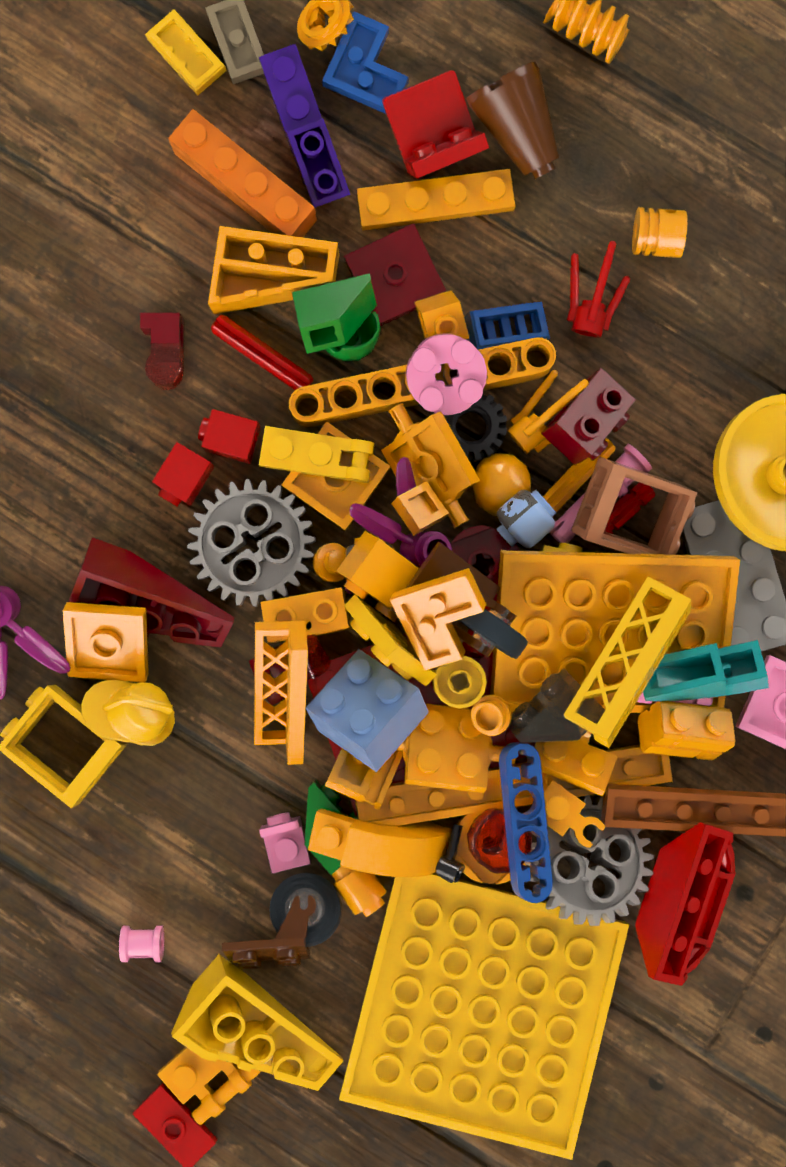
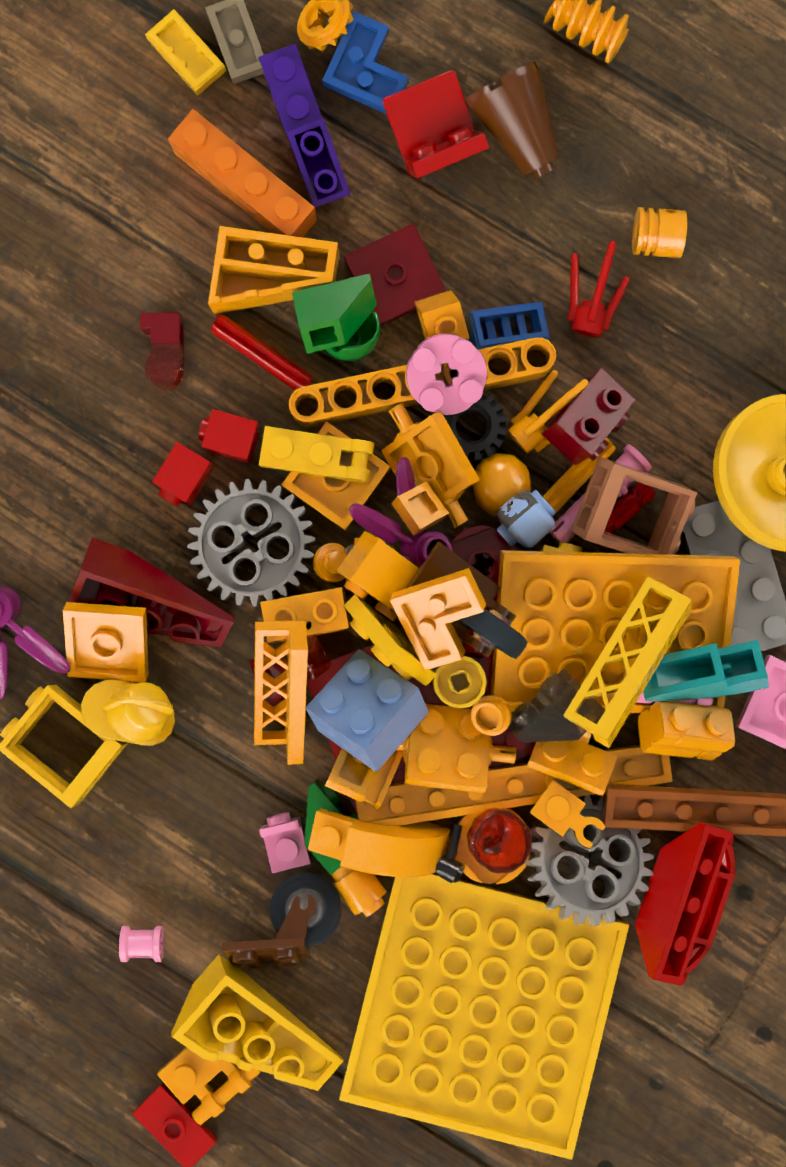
light orange plate [357,169,515,231] -> none
blue beam [499,742,553,903] -> none

